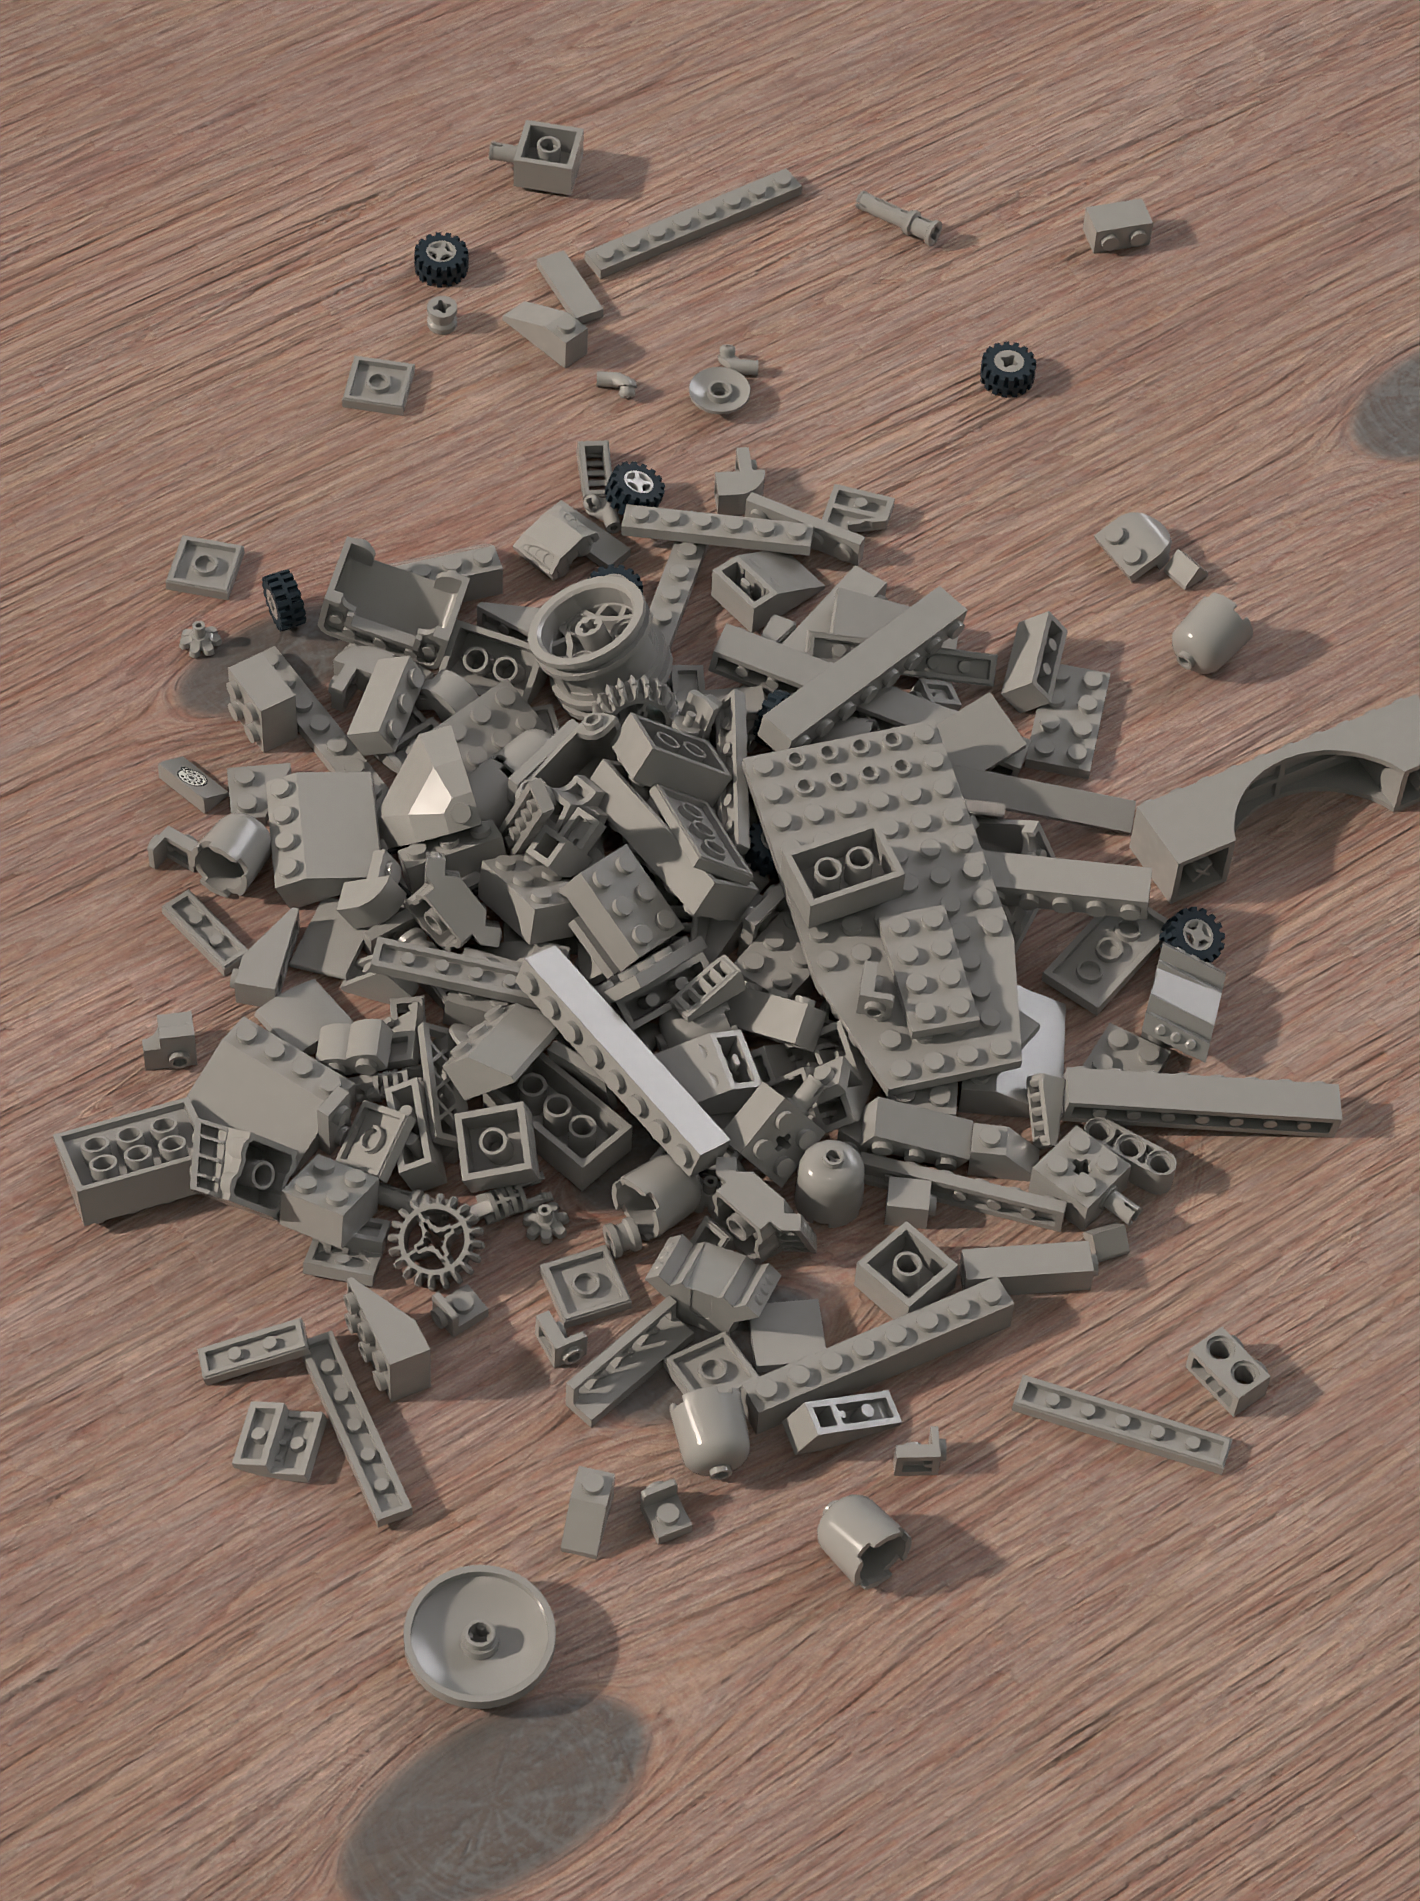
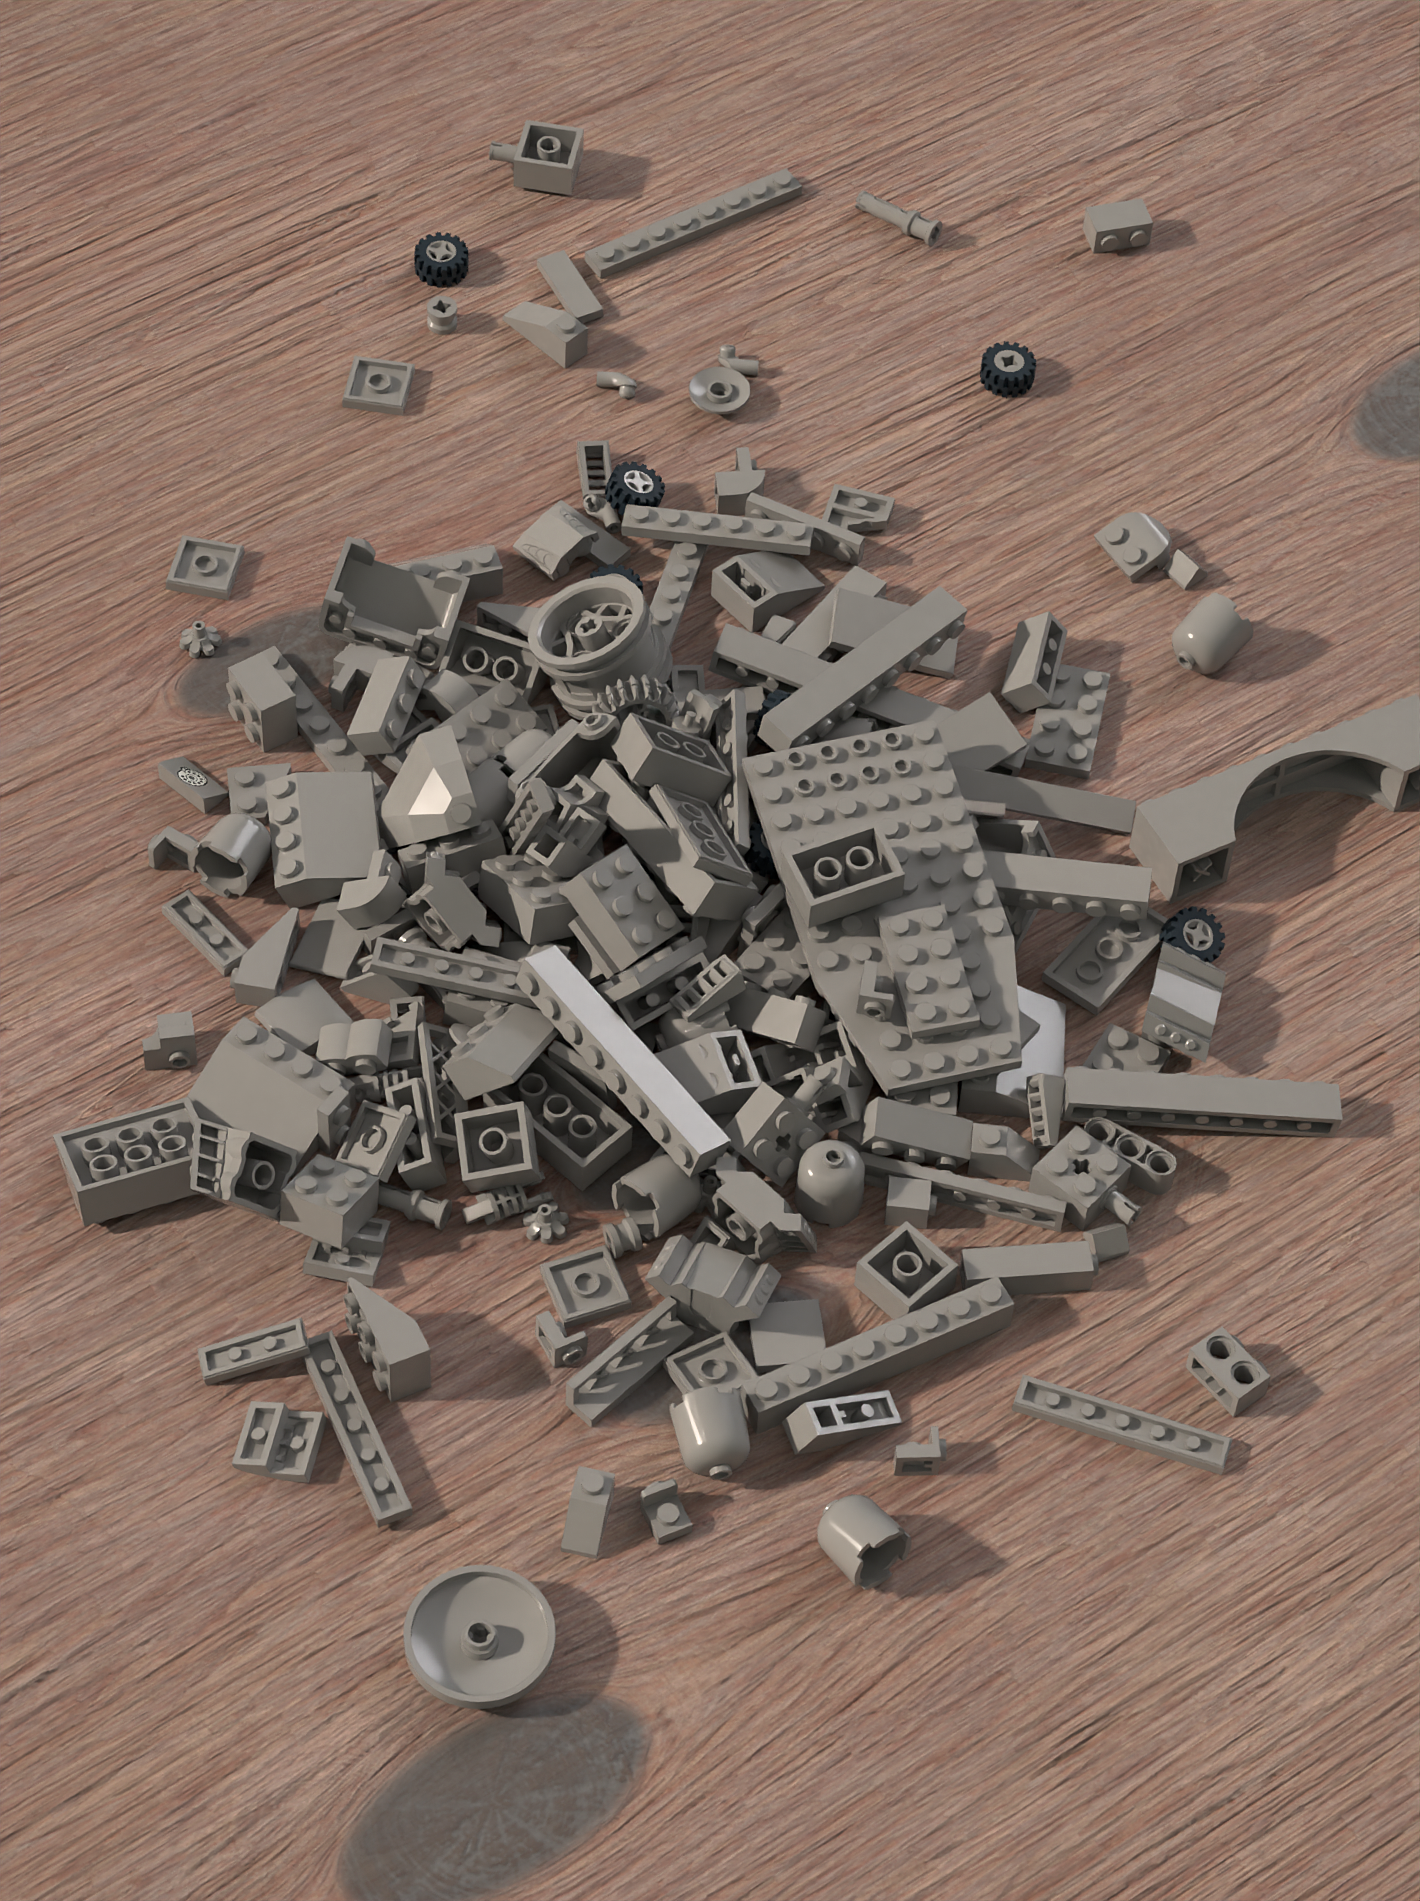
black wheel [262,569,306,631] -> none
light grey gear [388,1193,485,1291] -> none
light grey bracket [430,1284,488,1338] -> none
light grey tile [805,630,998,687] -> none
light grey bracket [909,678,962,711] -> none

